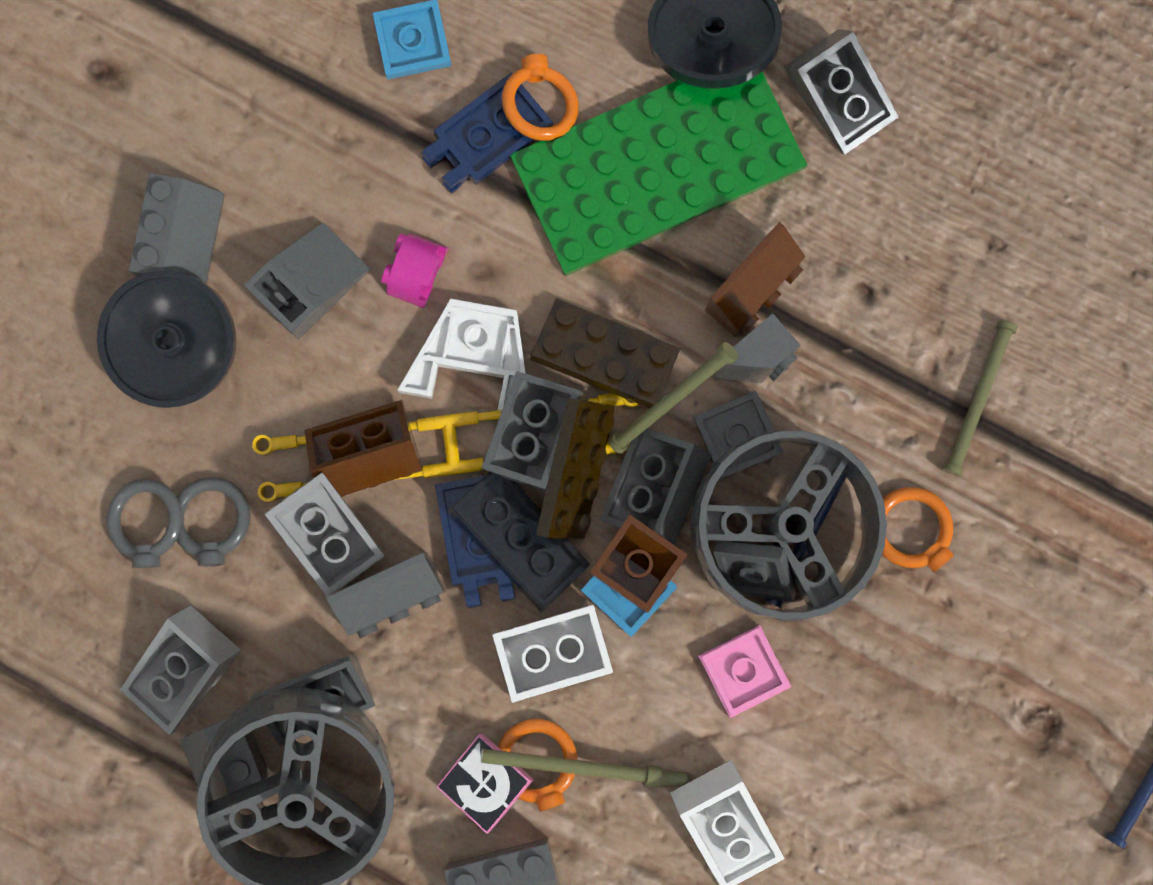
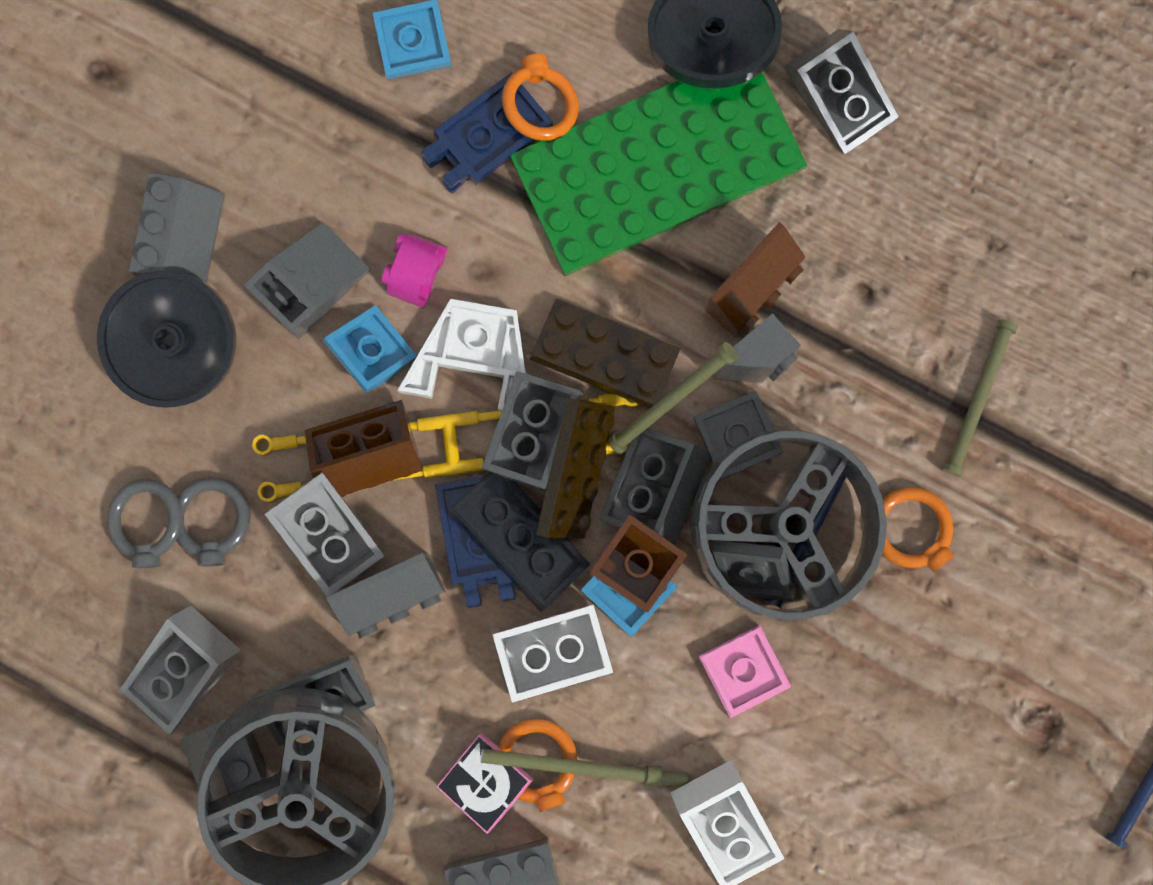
none -> dark azure slope [323,305,417,393]

